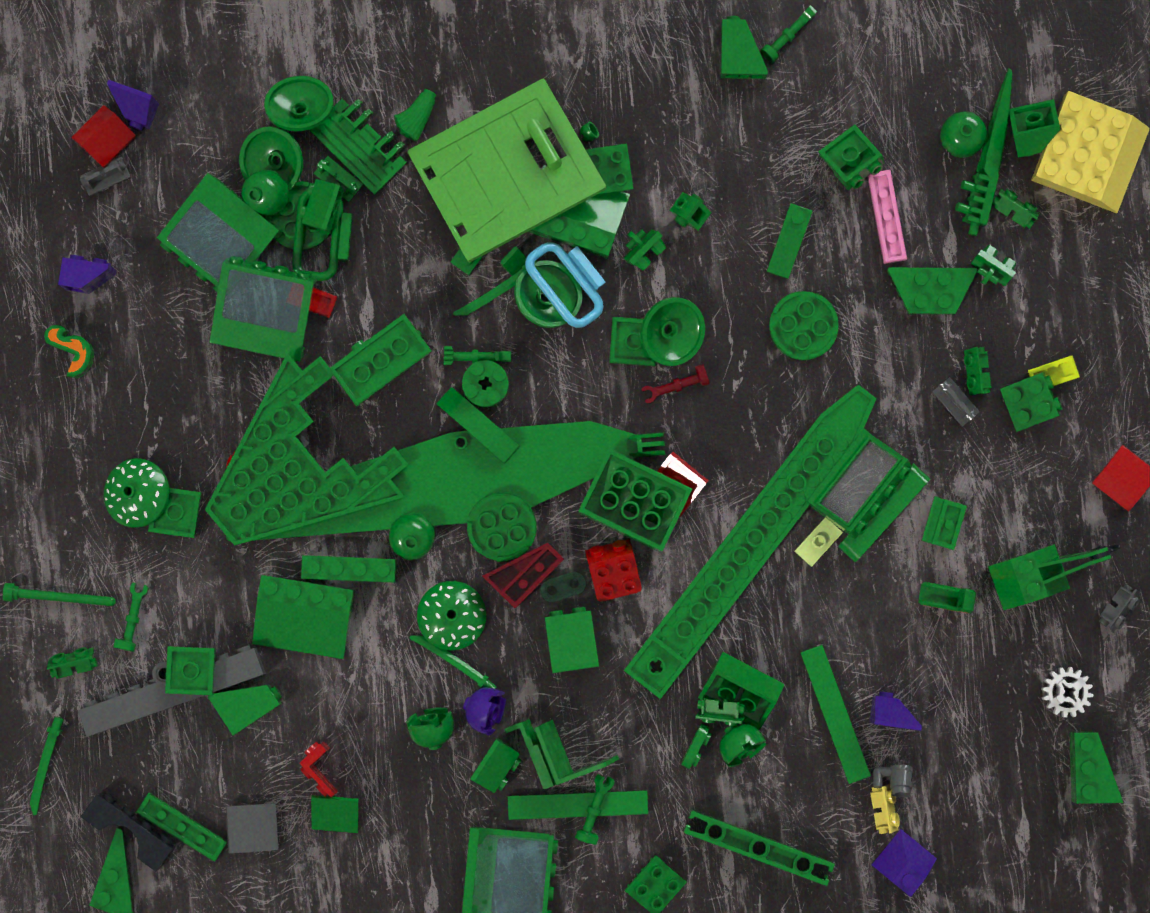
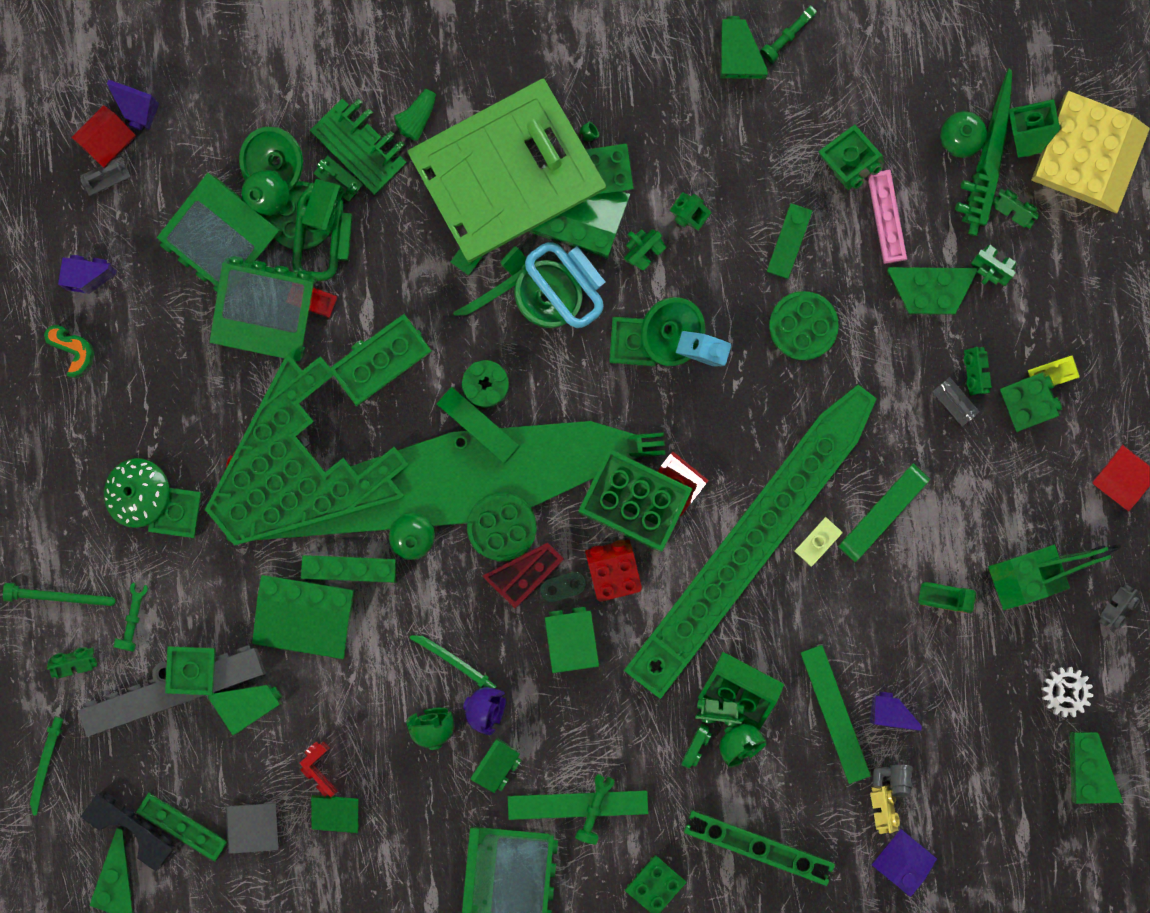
green dish [264,76,334,131] -> none
green dish [417,581,486,651] -> none
green piece [444,346,511,365] -> none
green piece [504,719,619,789] -> none
dark red piece [641,364,710,404] -> none
window [807,428,912,539] -> none
green plate [921,496,967,550] -> none
none -> medium azure torso [676,331,731,366]

